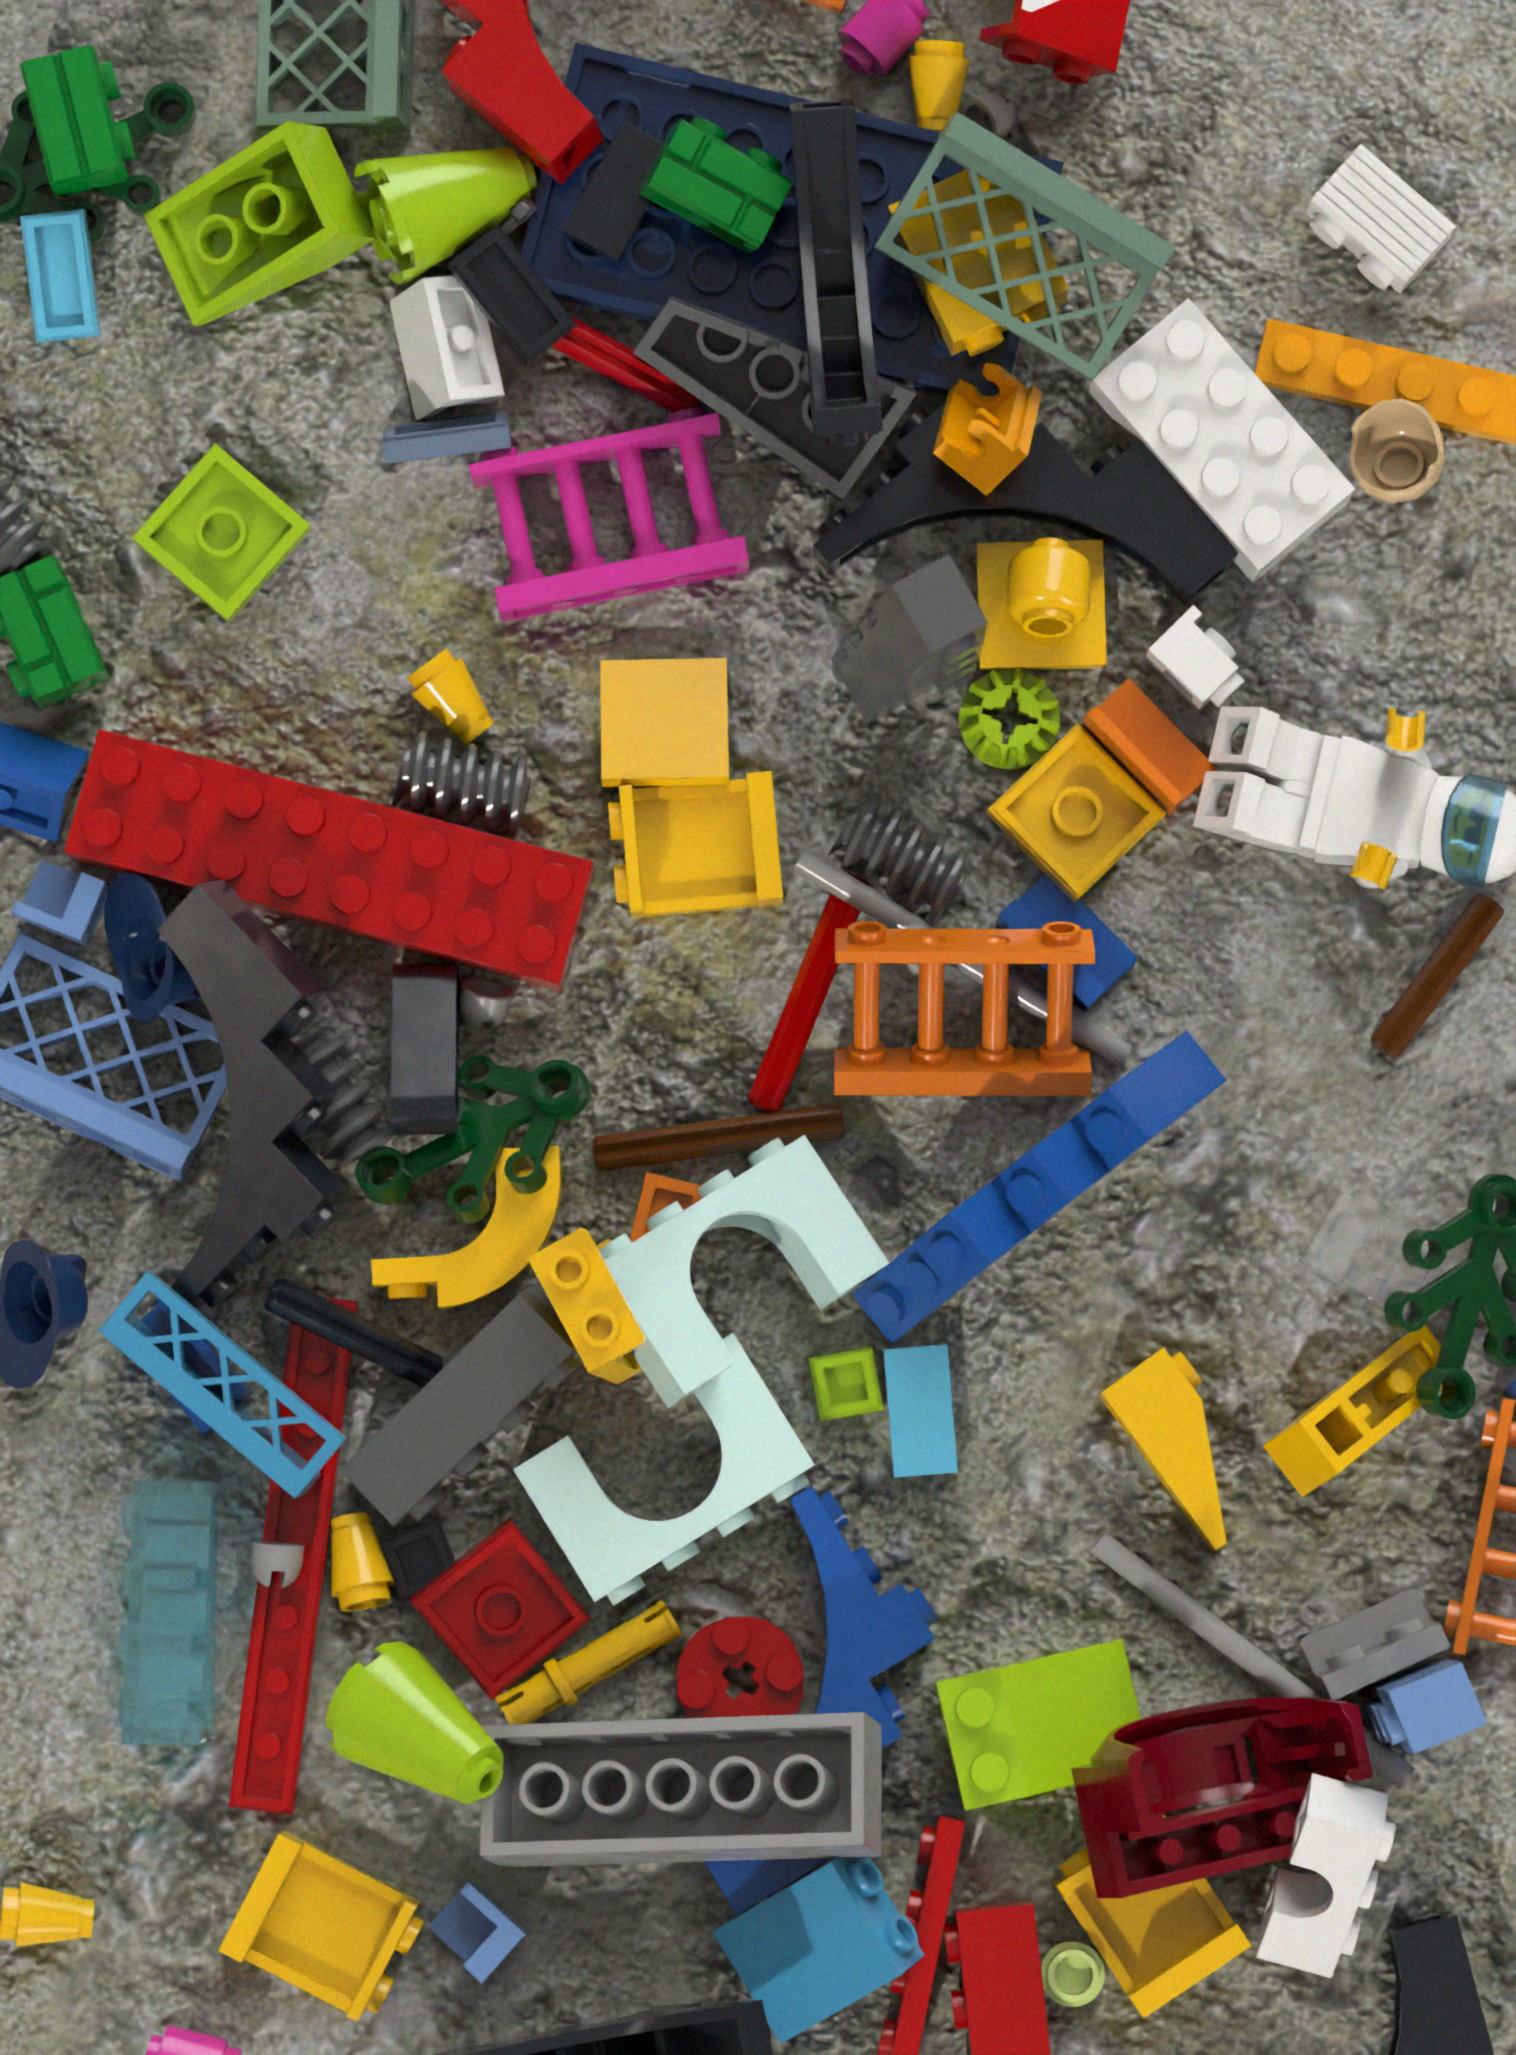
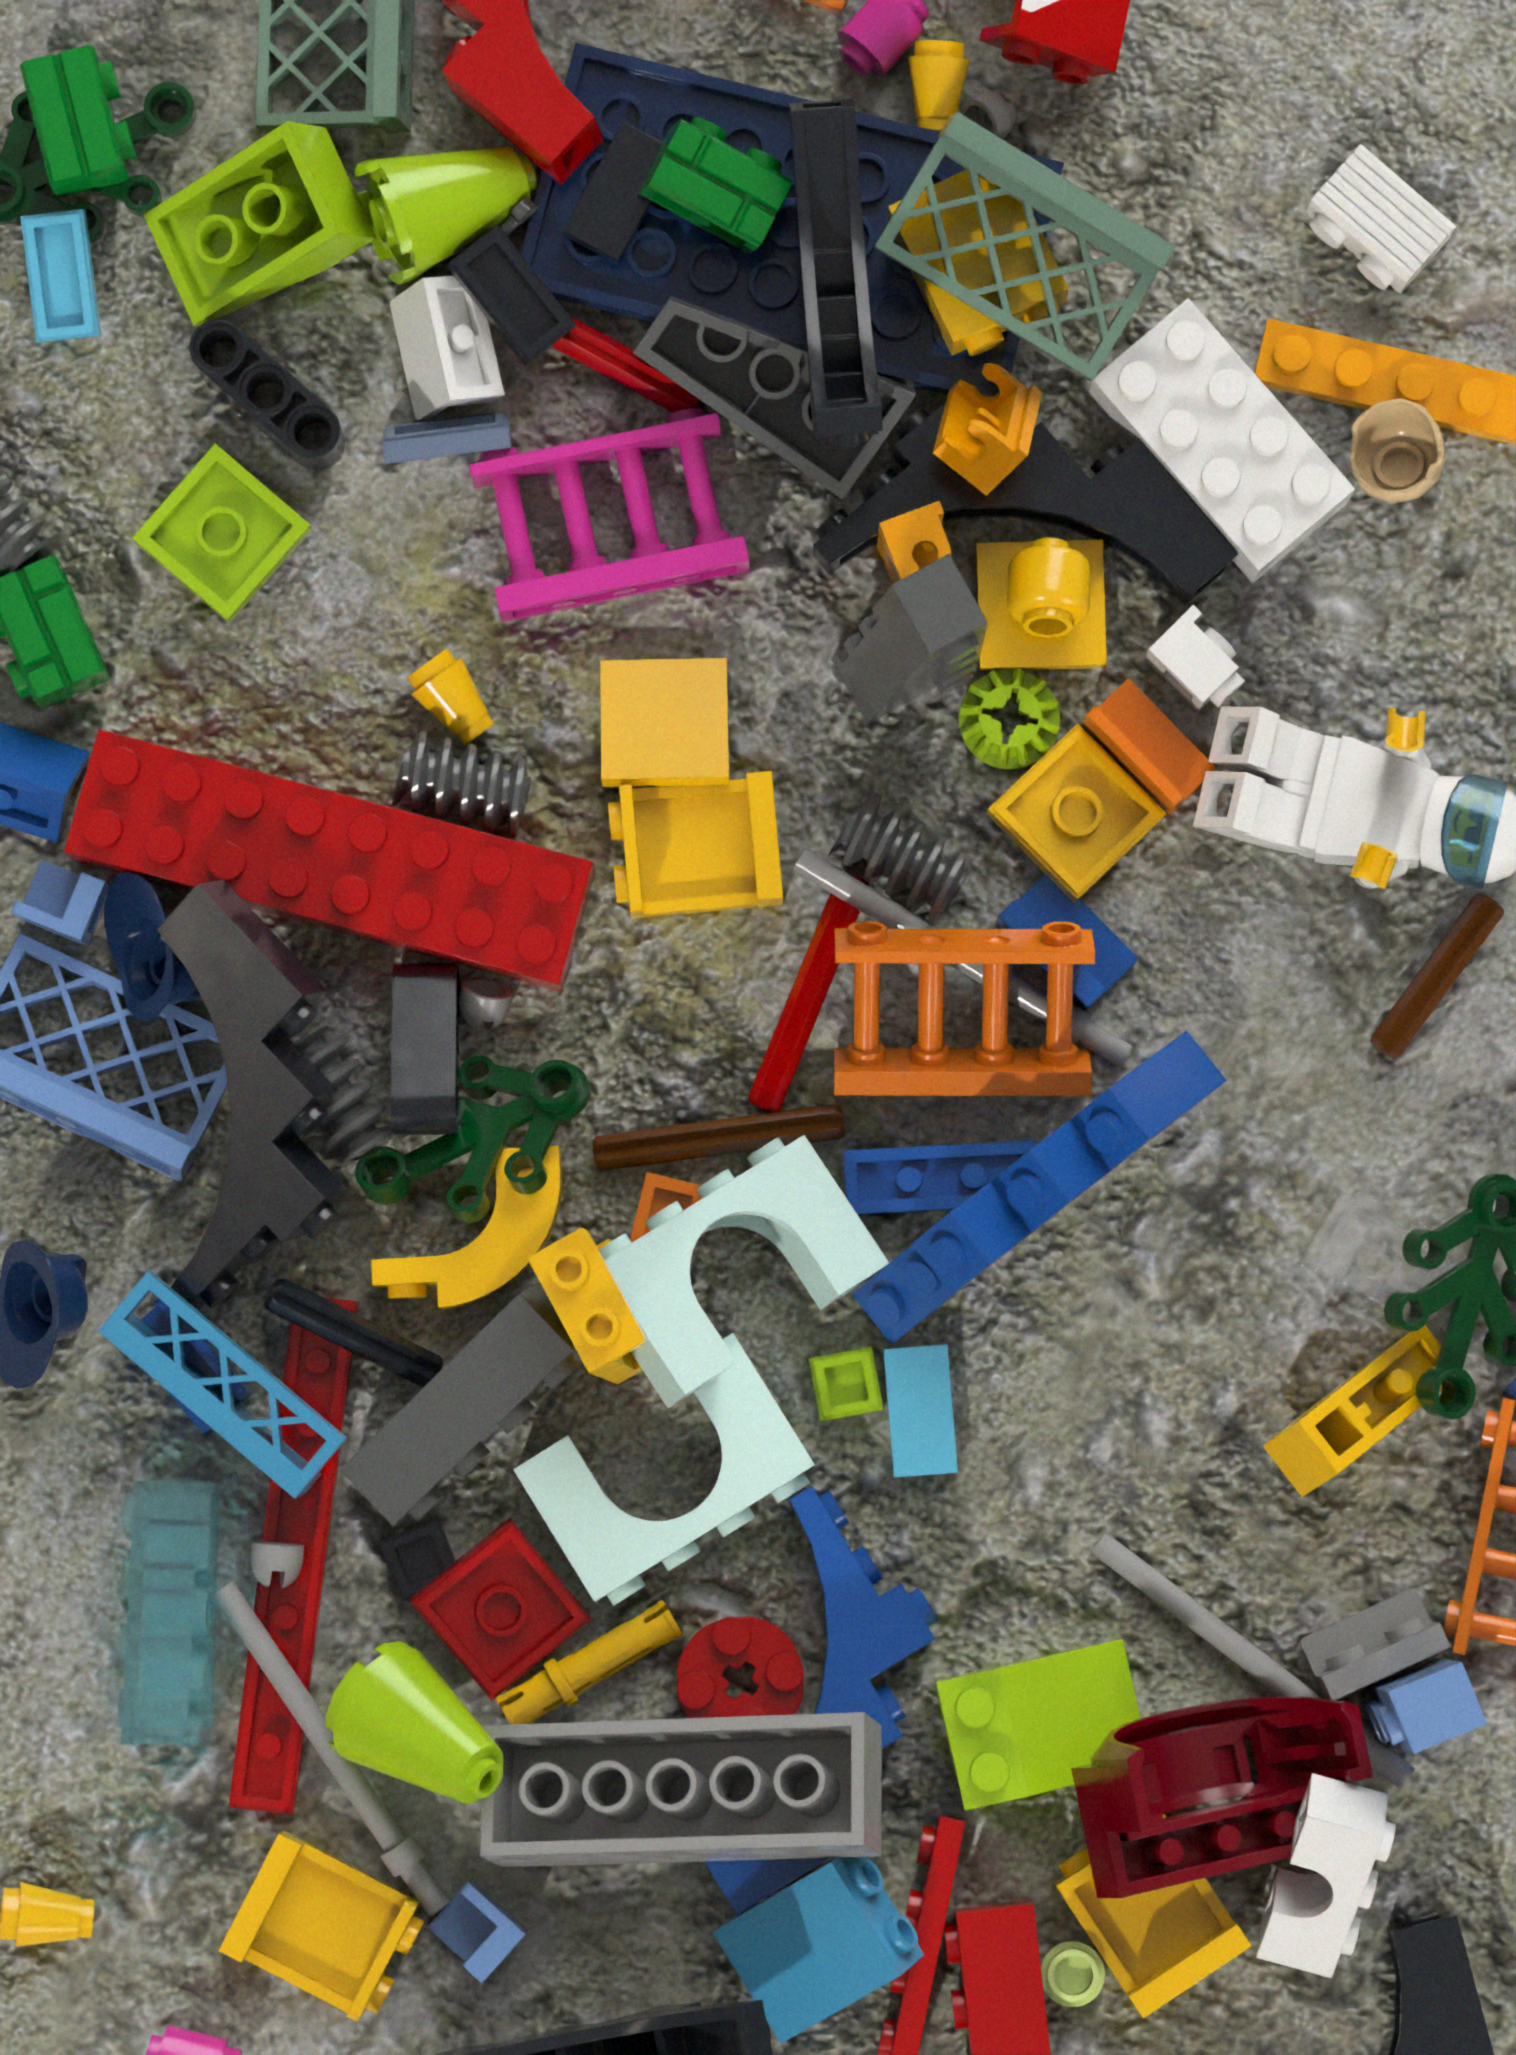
yellow cone [331,1512,395,1612] -> none
yellow slope [1097,1347,1227,1551] -> none
none -> black beam [189,319,345,471]
none -> light grey bar [211,1580,449,1916]
none -> blue plate [843,1140,1036,1215]
none -> light orange hinge [877,501,951,585]

